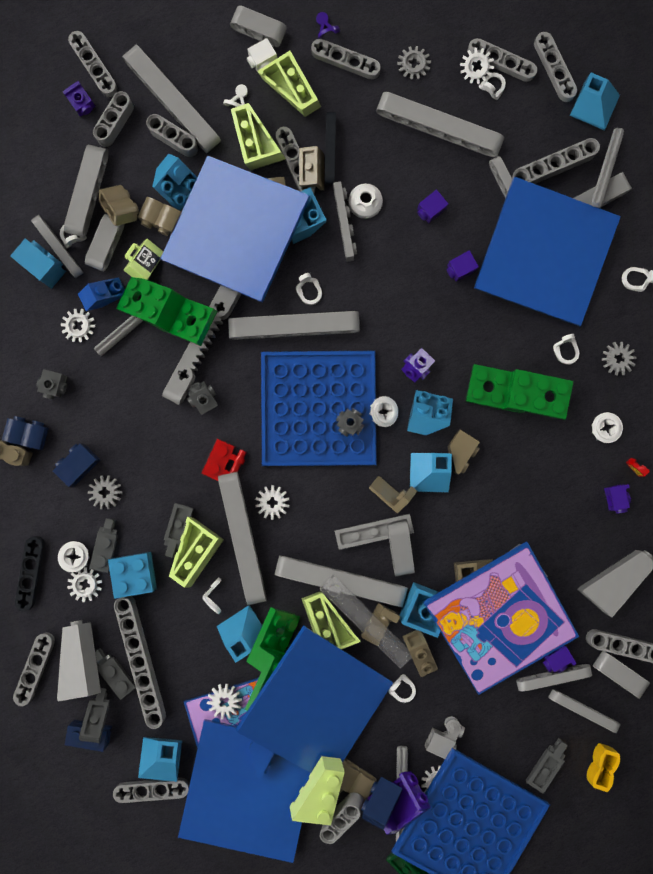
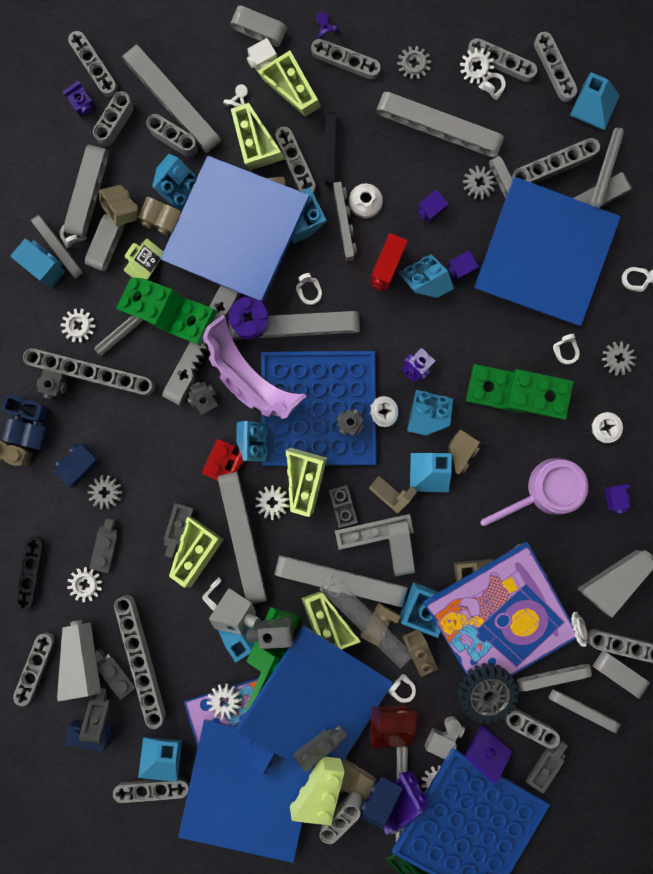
white gear [58,541,89,573] -> none
blue slope [78,277,125,311] -> none
dark azure brick [108,552,157,599] -> none
dark tan panel [299,146,325,190] -> none
dark purple brick [543,645,576,672] -> none
yellow brick [587,743,620,792] -> none
red tile [626,458,650,477] -> none
none -> dark blue brick [1,395,49,422]
none -> light grey beam [23,348,155,396]
none -> lavender windscreen [203,315,307,419]
none -> light grey torso [209,588,260,635]
none -> dark purple brick [229,297,269,340]
none -> dark azure slope [237,421,268,461]
none -> dark grey torso [247,617,294,649]
none -> yellowish green wedge [286,448,327,517]
none -> dark grey hinge [293,725,347,772]
none -> dark grey slope [329,485,358,529]
none -> red brick [370,233,408,291]
none -> clear red slope [371,706,417,748]
none -> dark azure slope [399,254,454,298]
none -> wheel [458,663,518,724]
none -> light grey gear [463,166,497,200]
none -> dark purple plate [464,726,512,783]
none -> lavender piece [481,458,588,526]
none -> light grey beam [504,708,560,748]
none -> white gear [571,612,588,647]

